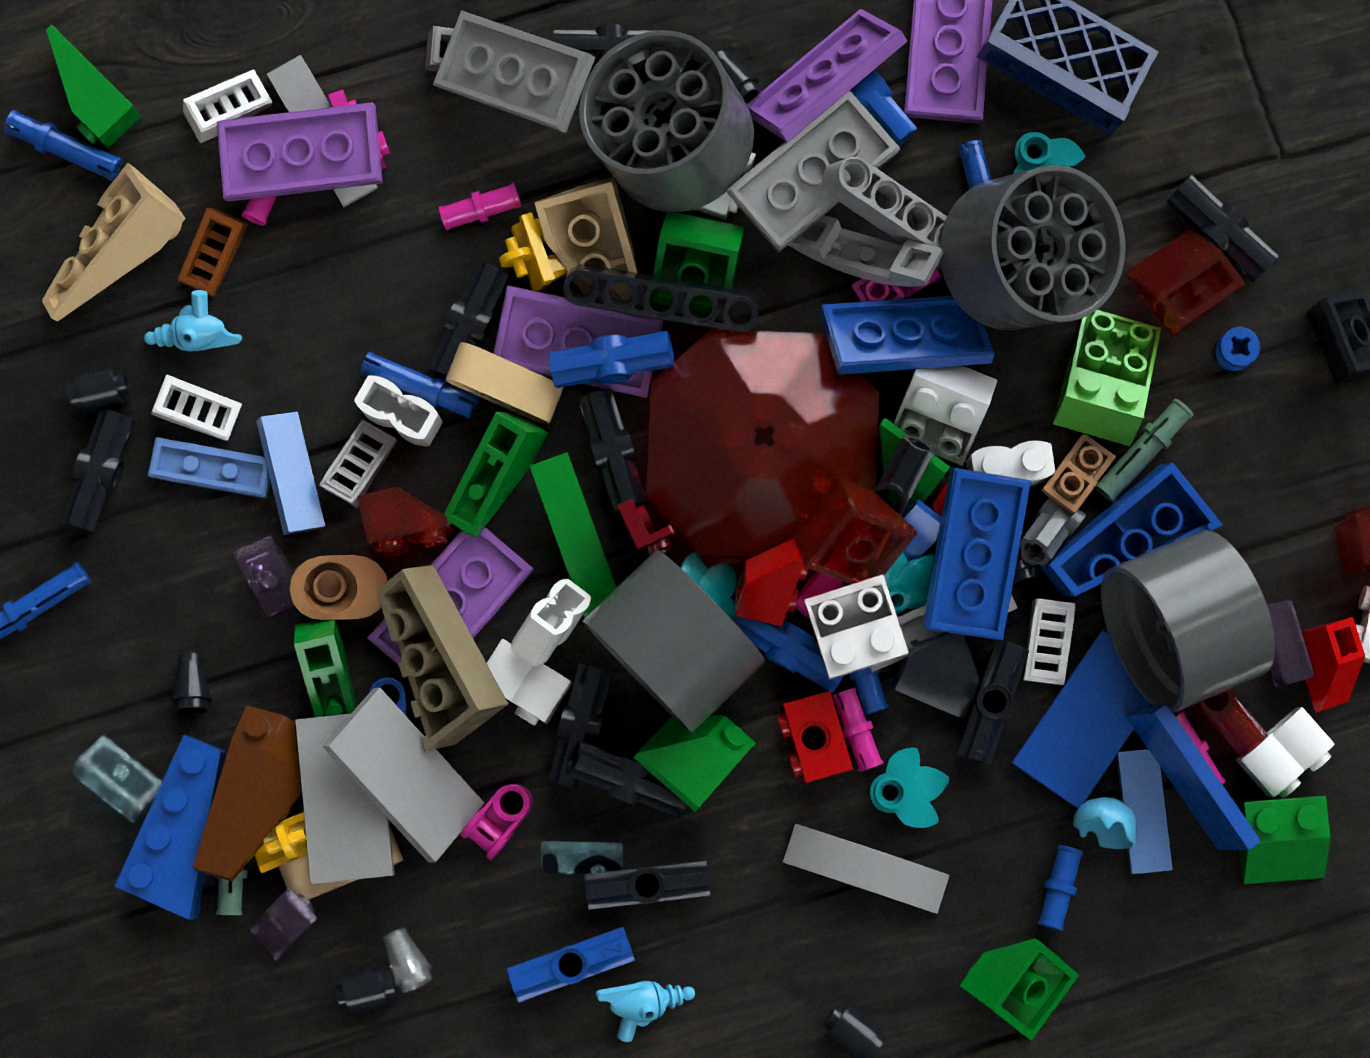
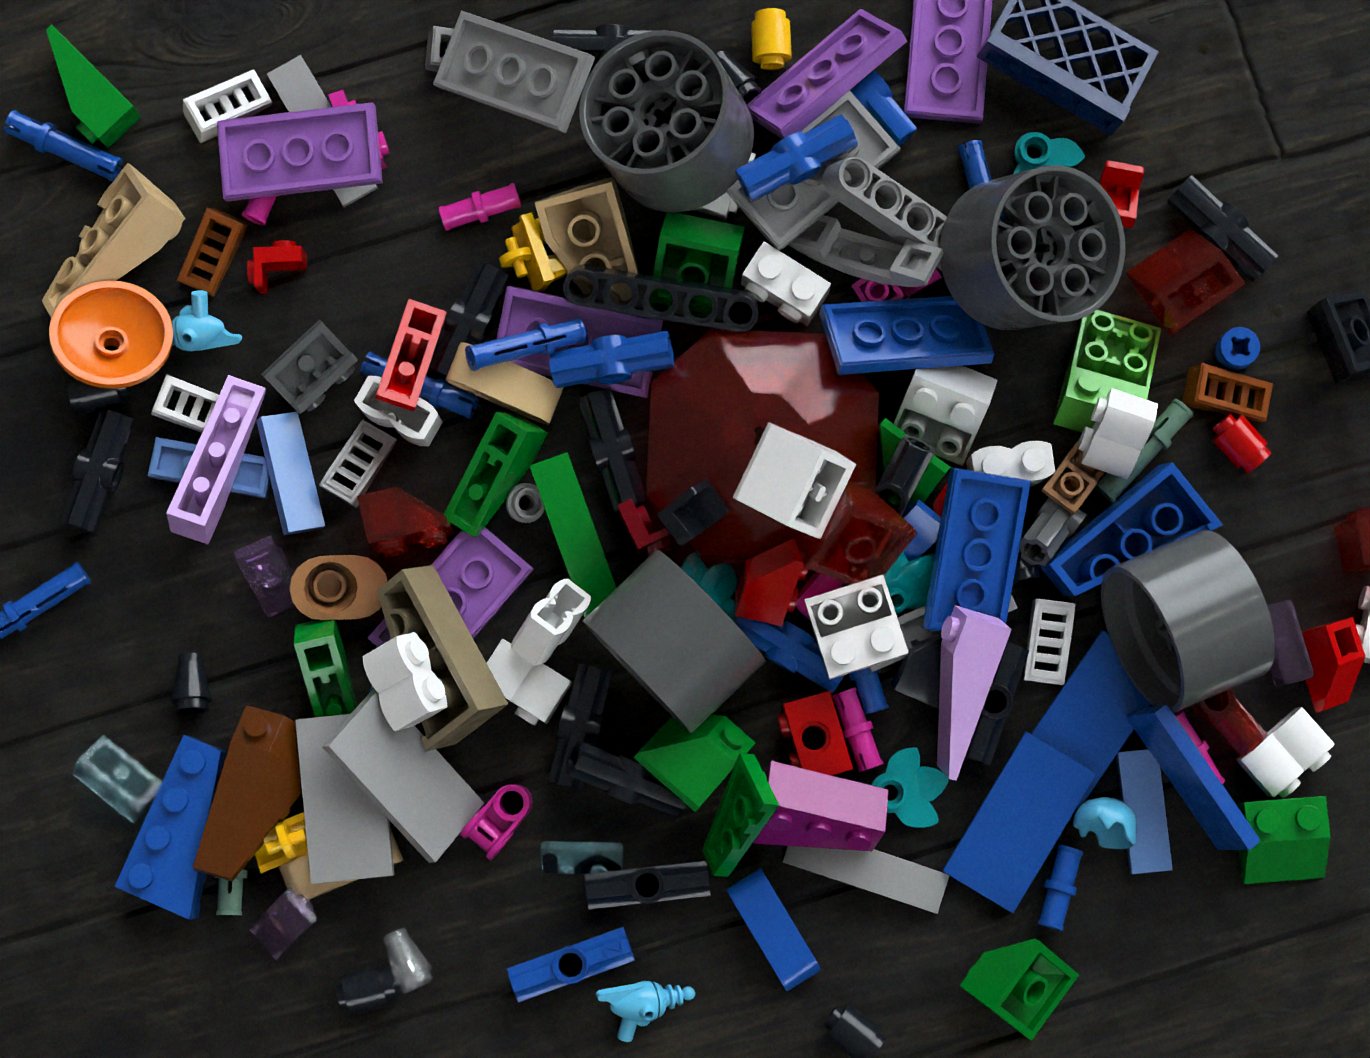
none -> orange dish [49,281,173,389]
none -> lavender slope [166,375,266,544]
none -> red bracket [247,240,307,294]
none -> dark grey bracket [261,320,358,414]
none -> white brick [363,632,447,731]
none -> slope [375,299,447,412]
none -> blue pin [465,318,587,371]
none -> light grey plate [506,483,545,523]
none -> black panel [657,478,730,548]
none -> green wing [702,753,779,877]
none -> blue beam [726,868,822,991]
none -> white slope [733,422,856,539]
none -> blue piece [735,114,858,203]
none -> white brick [741,241,831,326]
none -> yellow brick [751,8,792,70]
none -> wedge [753,761,888,852]
none -> lavender slope [937,605,1012,781]
none -> blue tile [942,731,1097,913]
none -> white brick [1078,388,1158,479]
none -> red bracket [1099,161,1144,229]
none -> dark orange slope [1182,363,1273,423]
none -> red brick [1212,414,1271,474]

